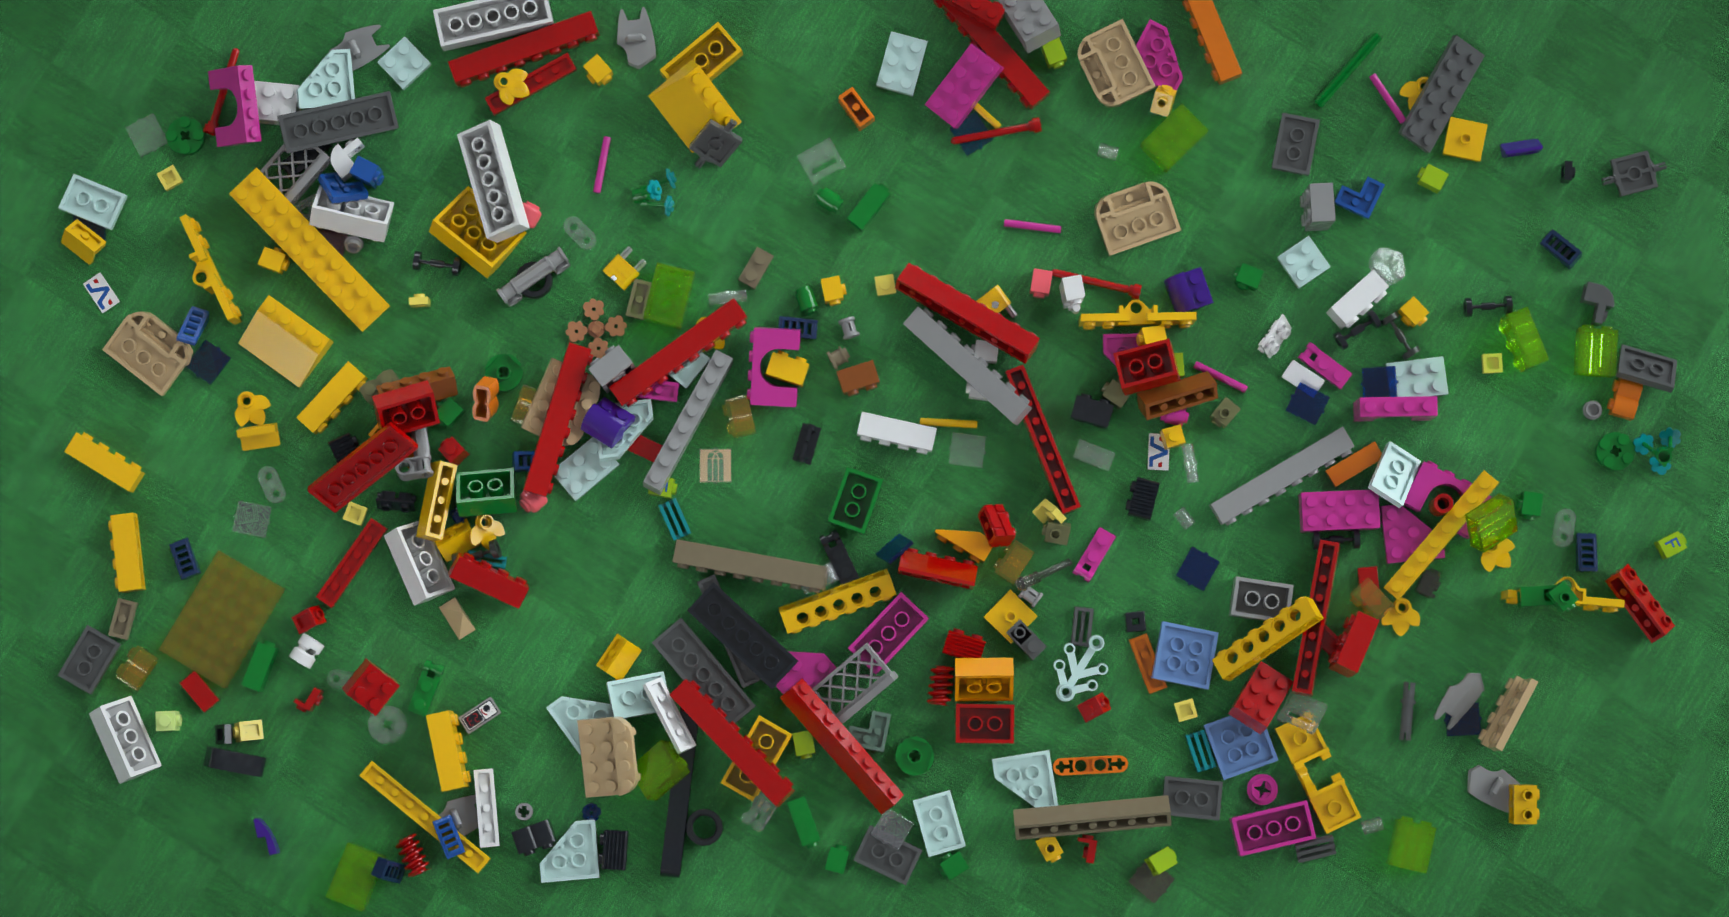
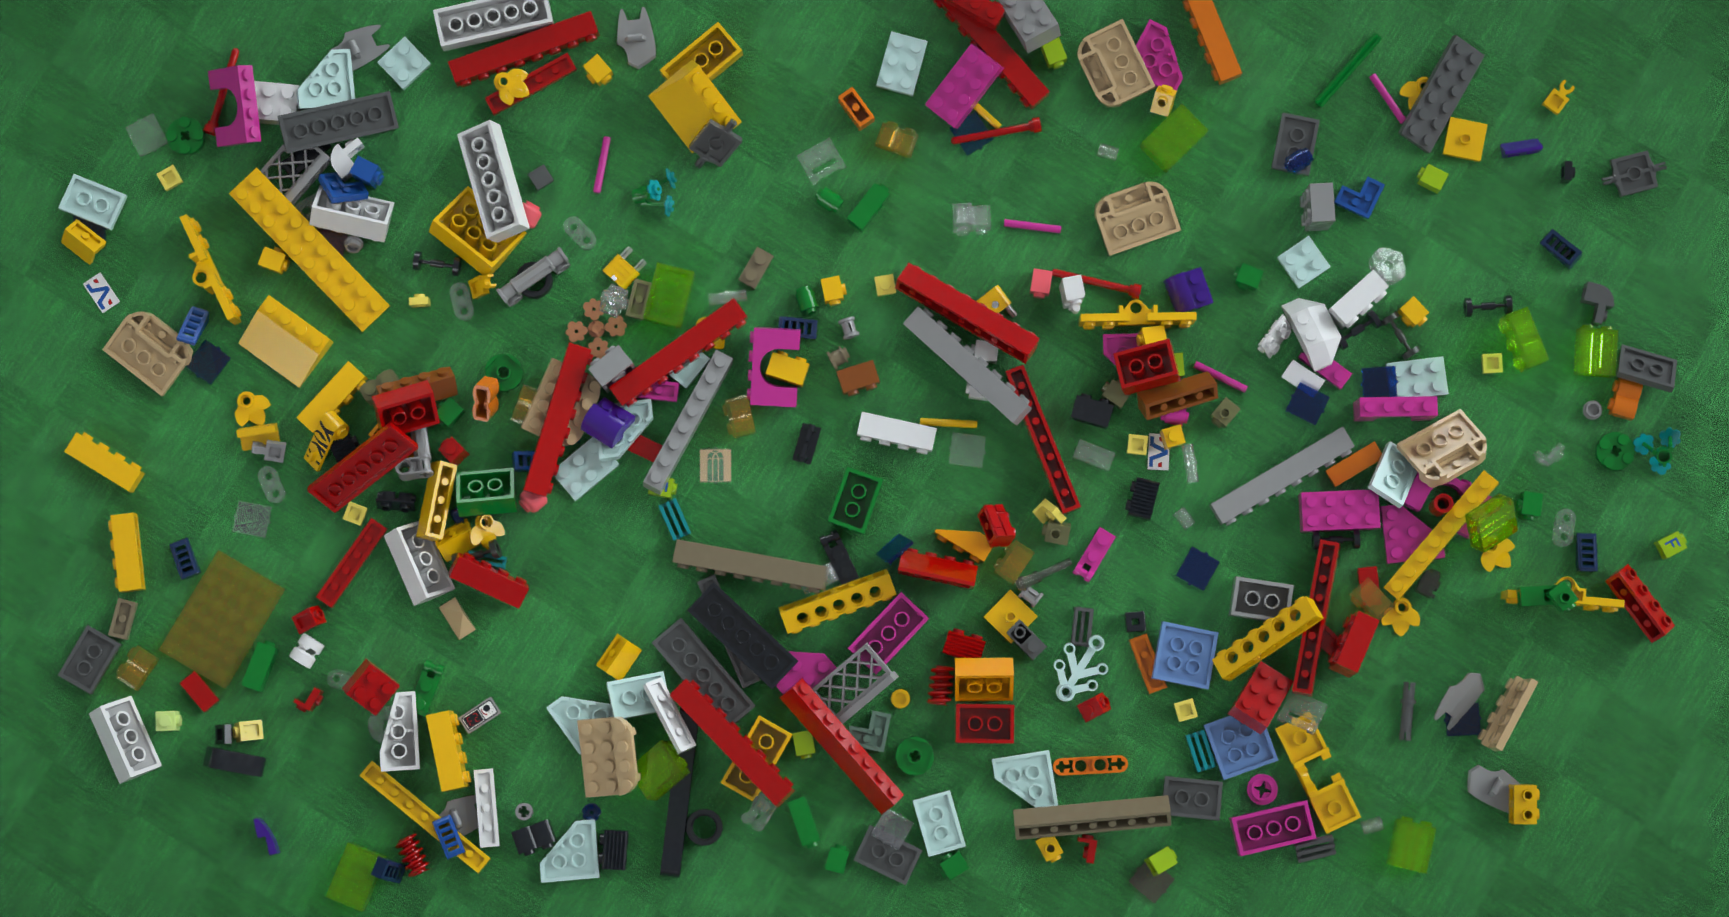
none -> light grey plate [251,440,286,463]
none -> yellow door [304,411,349,471]
none -> white wedge [380,691,420,772]
none -> clear plate [450,282,474,321]
none -> yellow plate [468,274,497,299]
none -> dark grey tile [528,164,554,191]
none -> clear brick [599,283,629,318]
none -> clear yellow brick [875,121,919,159]
none -> yellow tile [891,689,910,709]
none -> clear brick [952,203,991,236]
none -> light yellow plate [1127,434,1148,456]
none -> white wedge [1281,298,1341,372]
none -> clear blue brick [1284,148,1314,174]
none -> tan plate [1397,409,1487,488]
none -> clear bracket [1533,442,1565,467]
none -> yellow plate [1542,80,1575,115]

